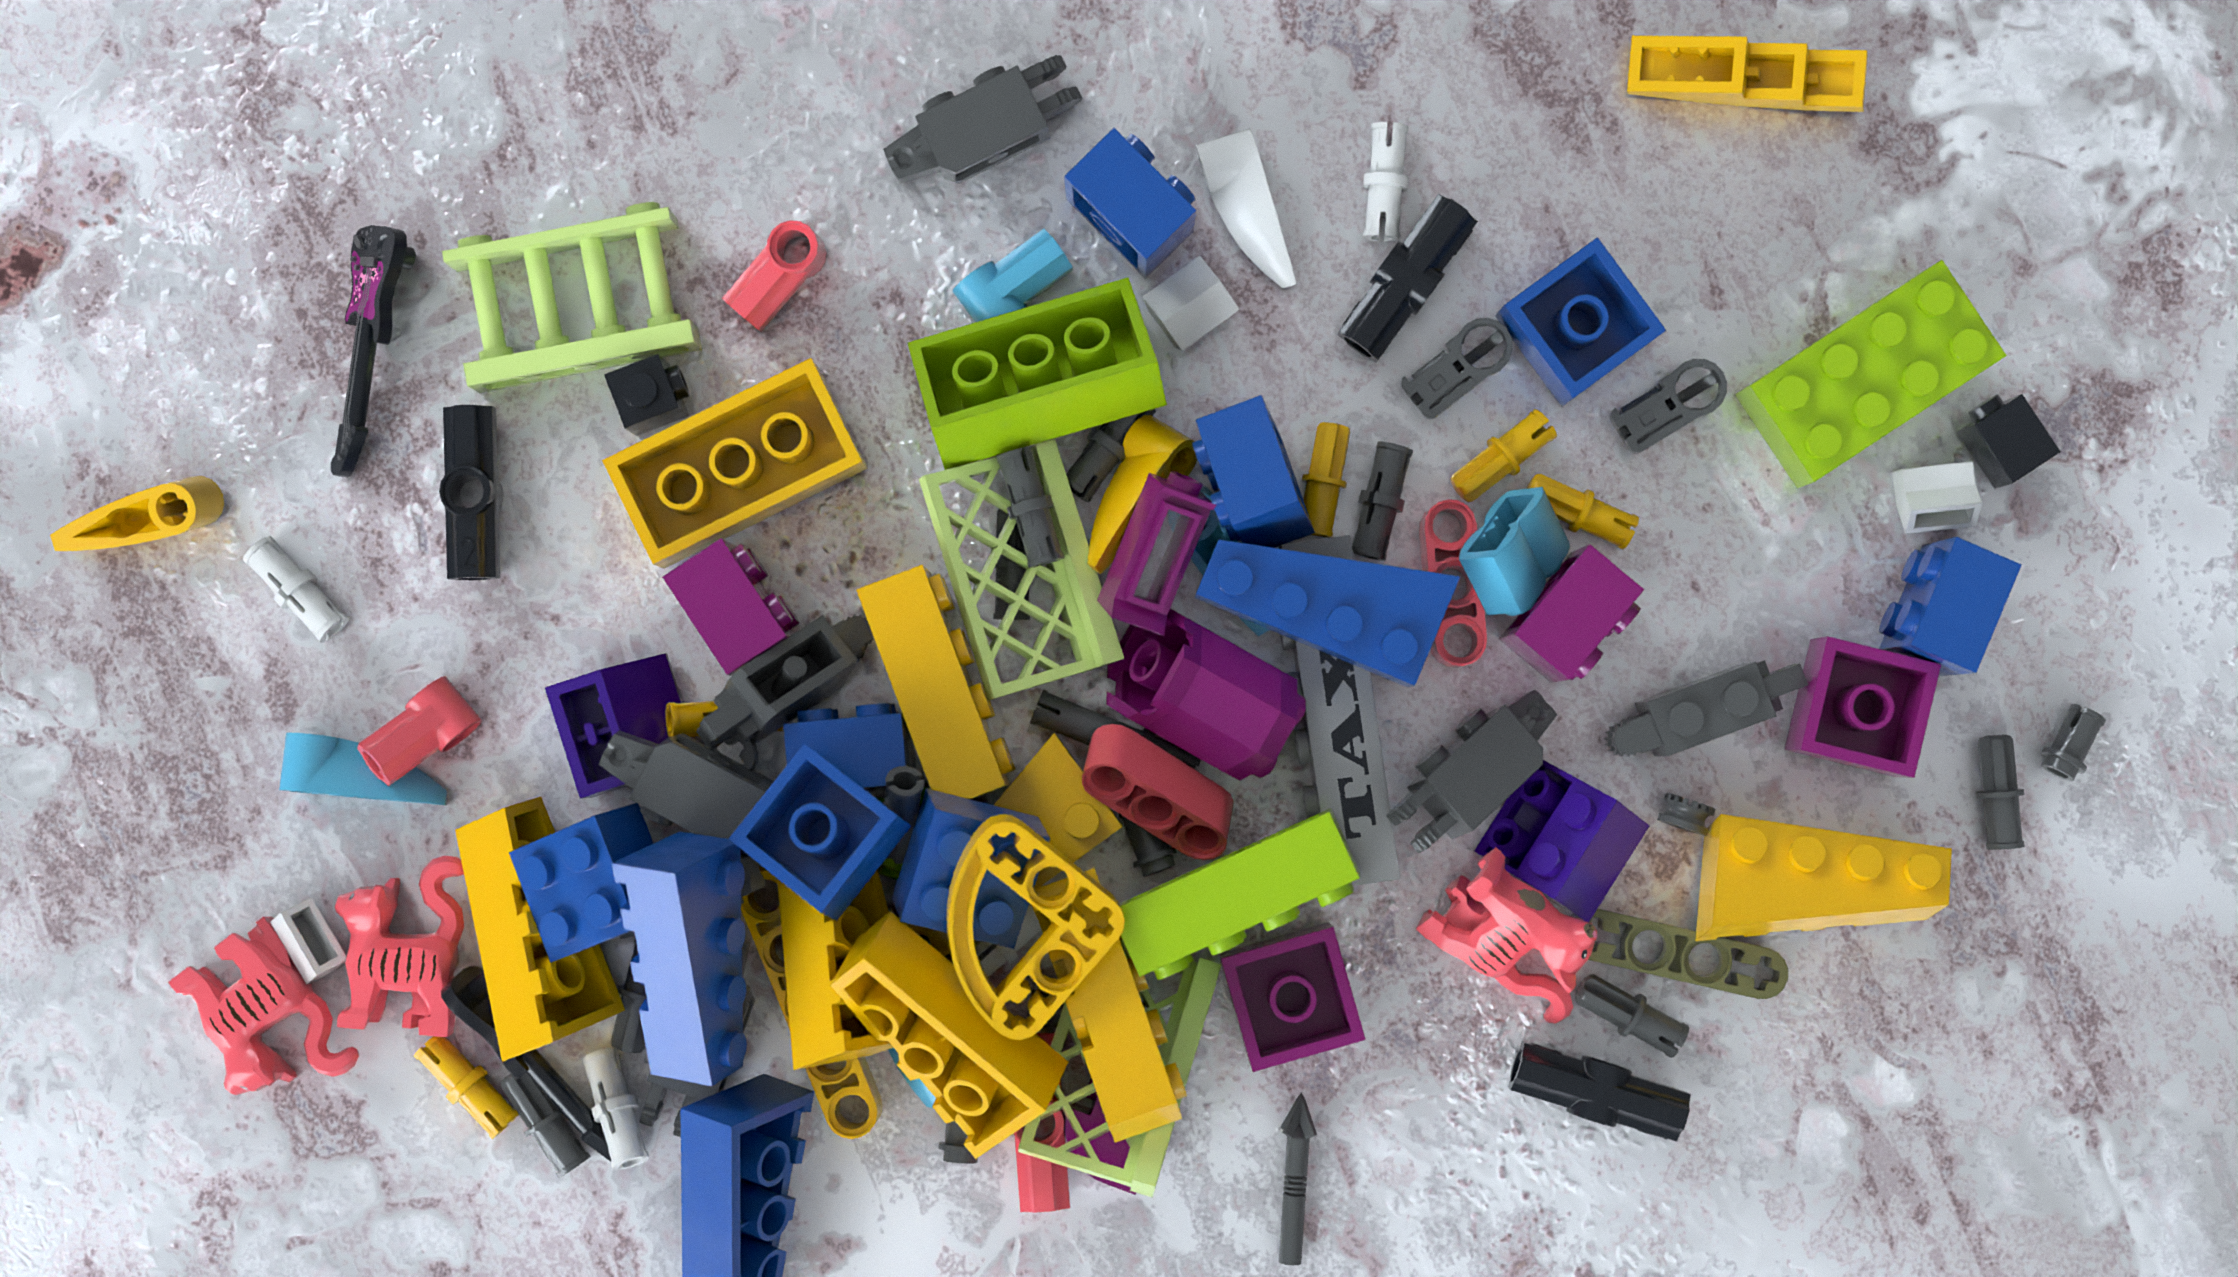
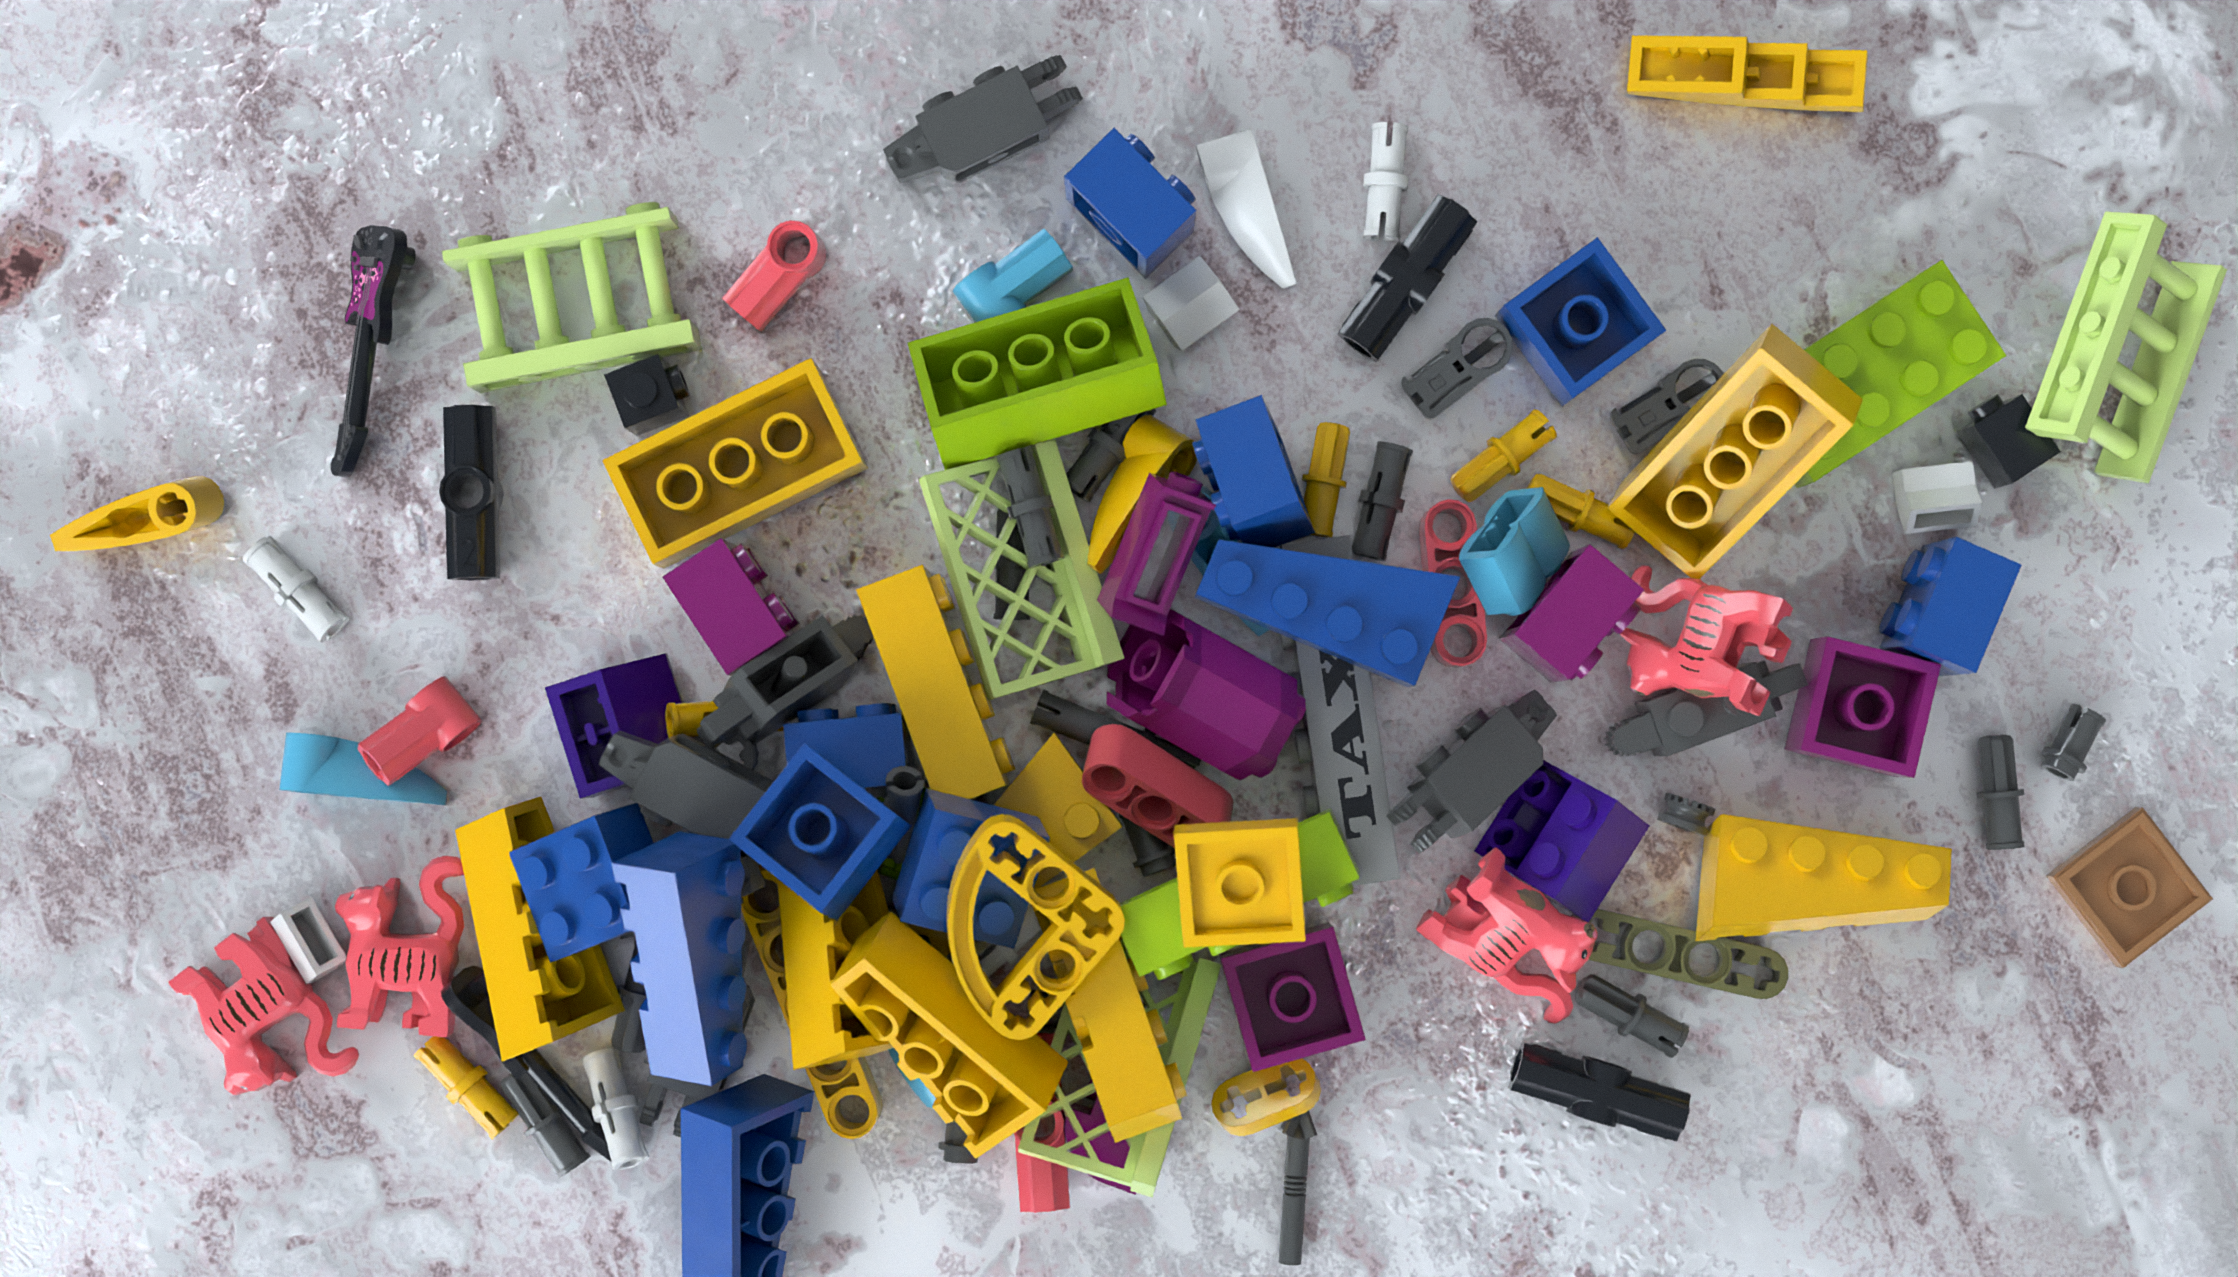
none -> yellow hinge [1174,818,1306,948]
none -> yellow beam [1211,1058,1321,1136]
none -> yellow brick [1607,324,1863,579]
none -> coral animal [1620,565,1793,716]
none -> yellowish green fence [2025,212,2227,483]
none -> medium nougat tile [2046,807,2213,968]

